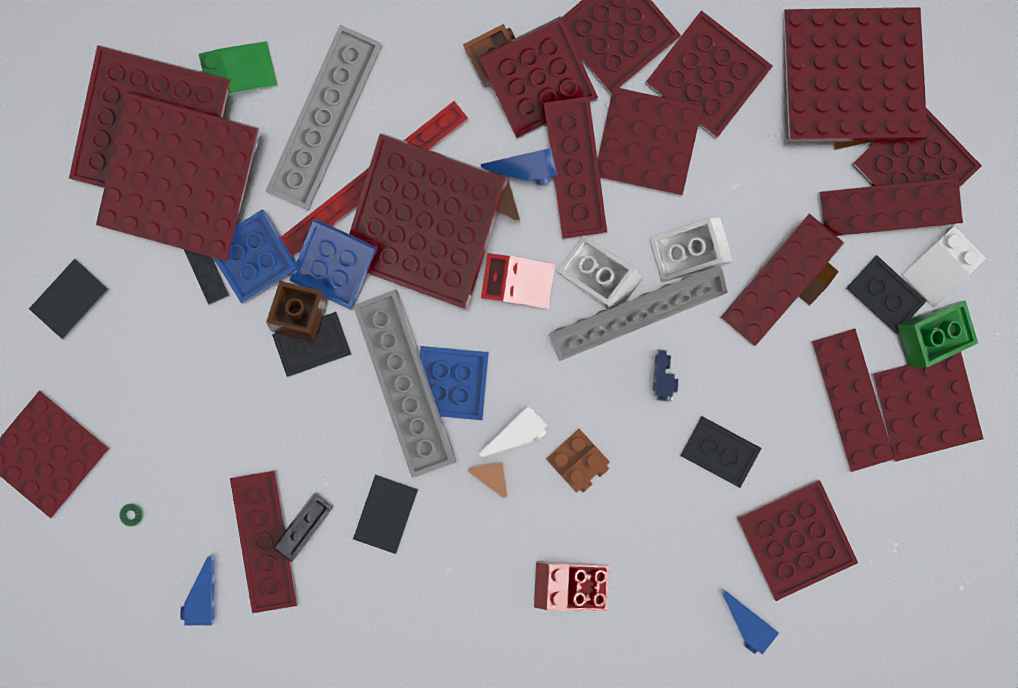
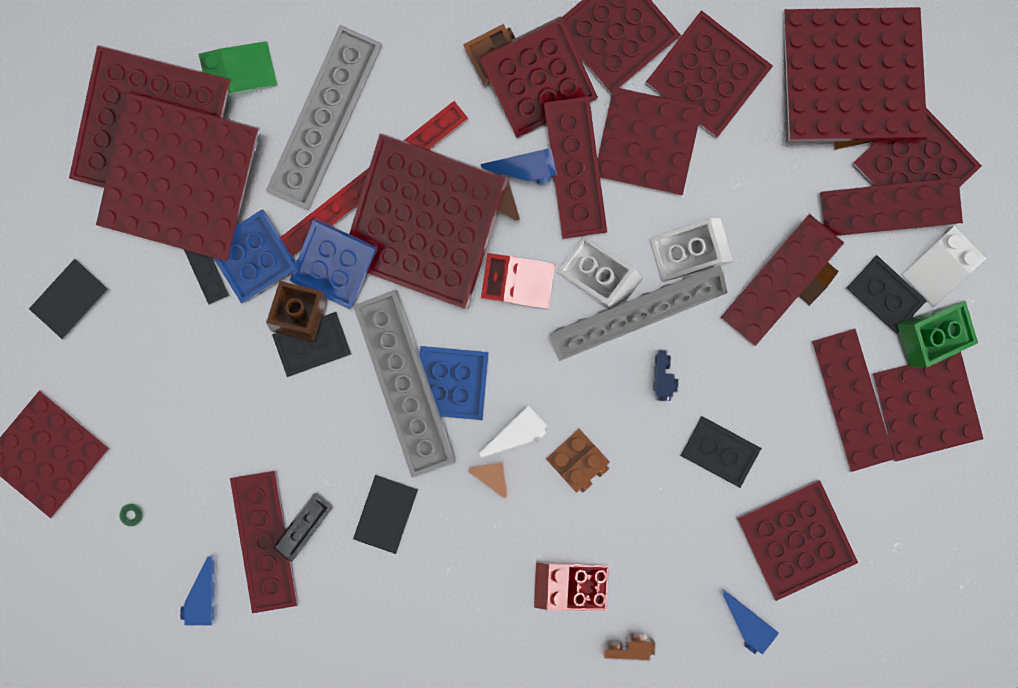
none -> dark orange plate [603,633,655,661]

